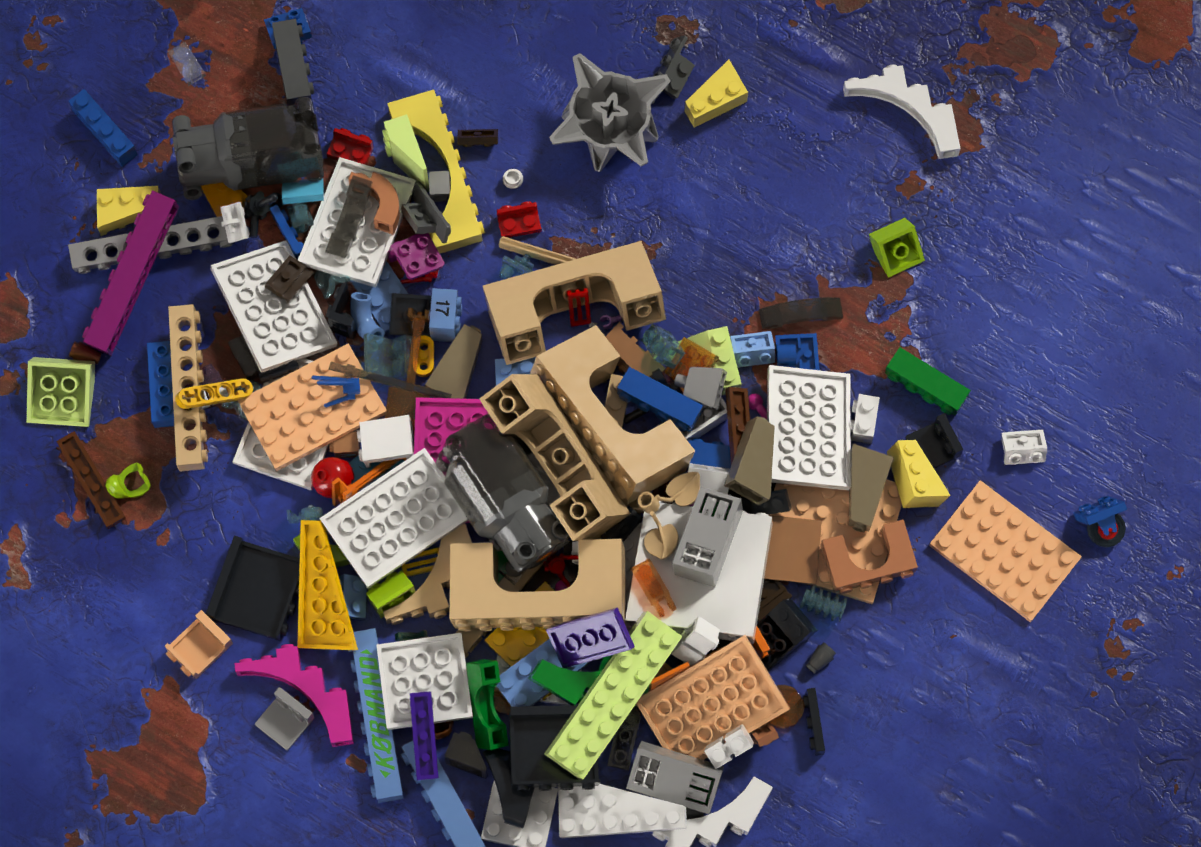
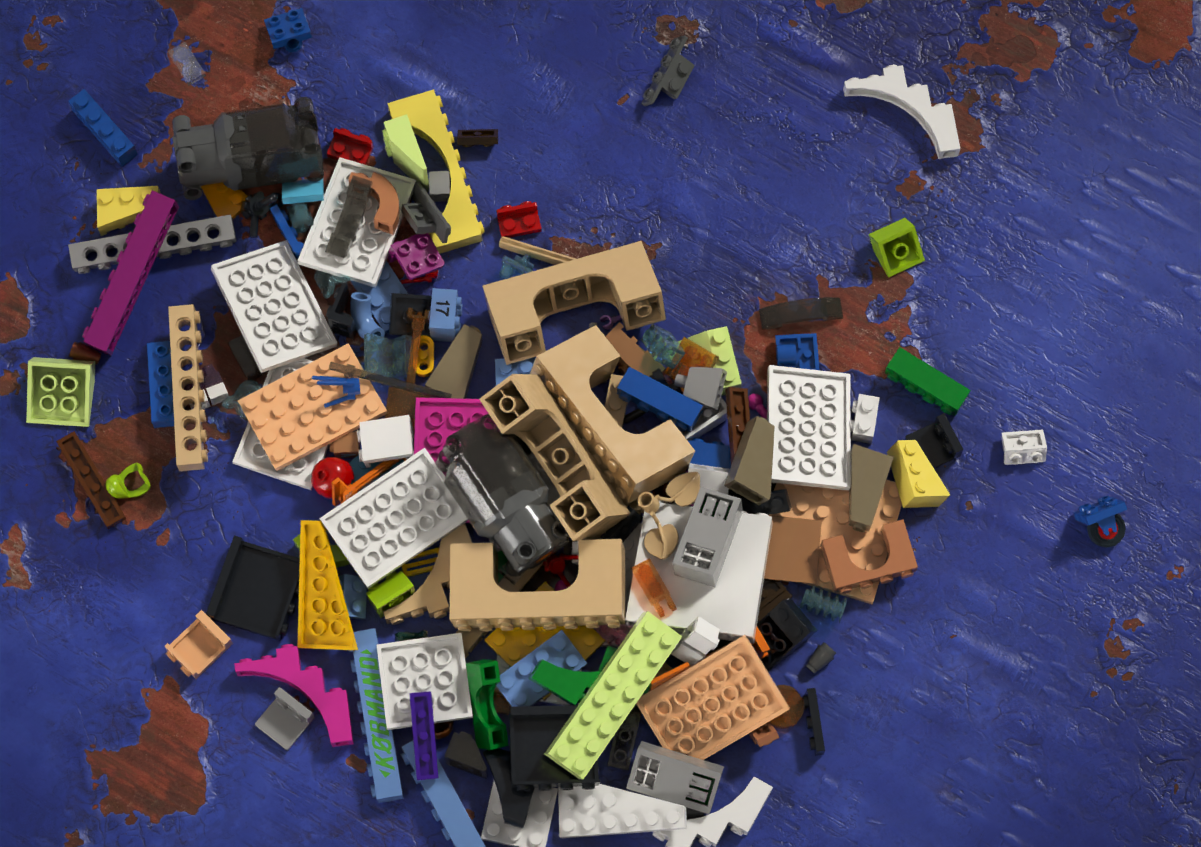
yellow beam [175,379,253,409] -> none
white hips [220,202,250,243] -> none
black axle [258,360,299,383] -> none
dark brown plate [265,255,314,304] -> none
dark grey wedge [272,19,314,111] -> none
clear light blue piece [287,505,325,524] -> none
white plate [503,169,523,189] -> none
tile [546,607,635,668] -> none
light grey piece [549,53,671,172] -> none
red tile [567,288,591,327] -> none
light yellow wedge [685,60,748,128] -> none
white piece [704,724,754,769] -> none
light blue bracket [730,331,775,367] -> none
light nougat plate [929,480,1082,623] -> none

